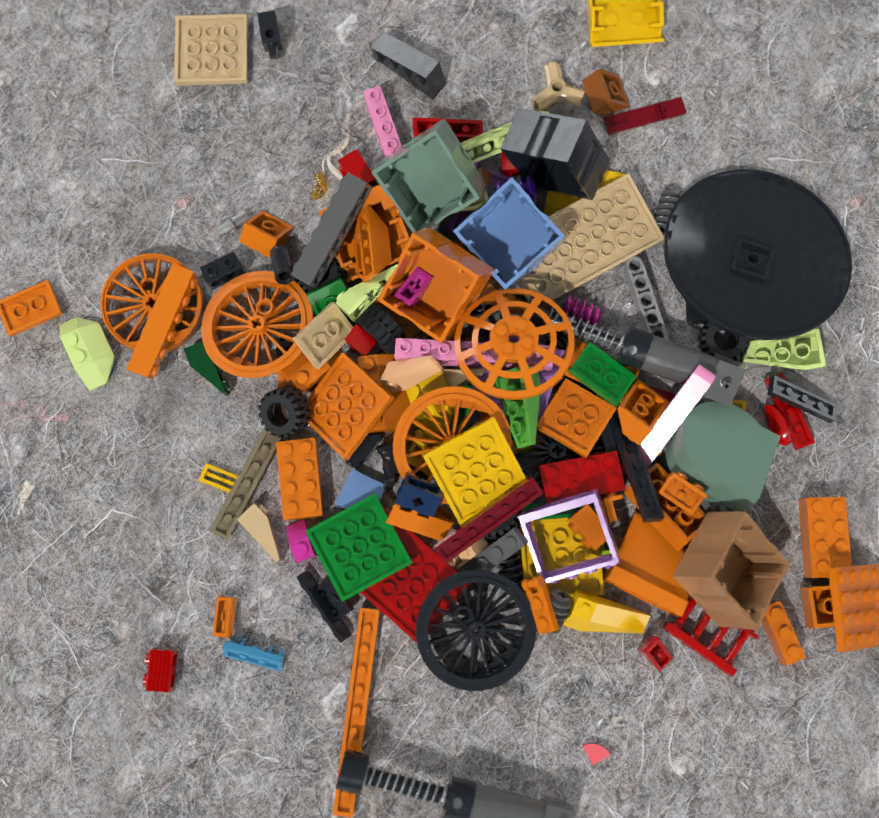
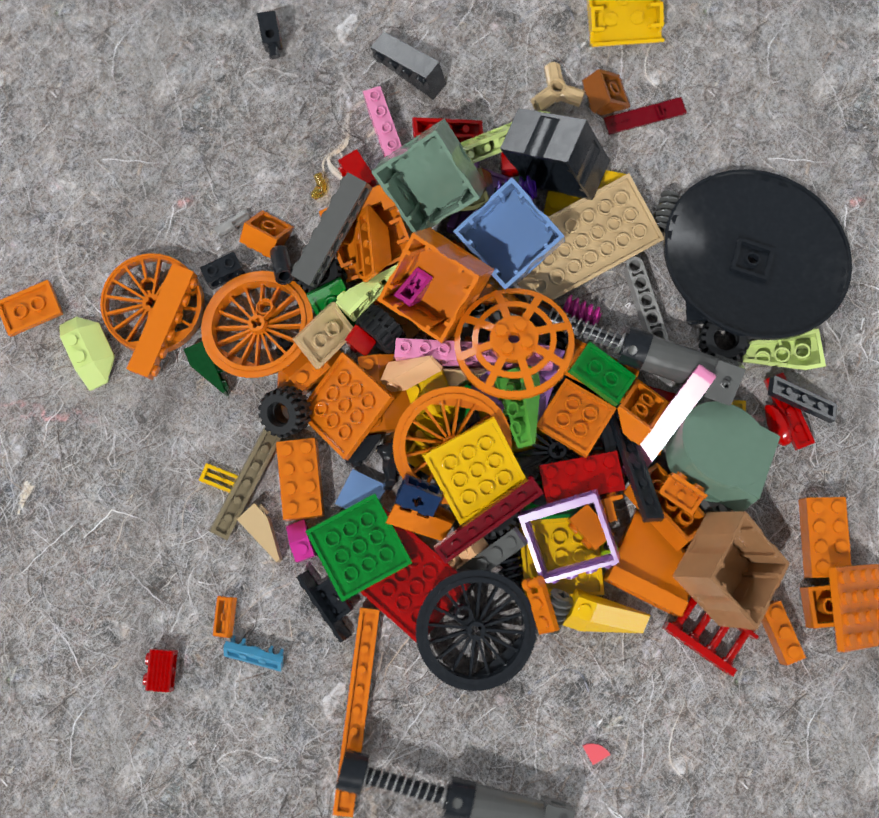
tan plate [174,14,248,86] -> none
red slope [638,635,673,672] -> none

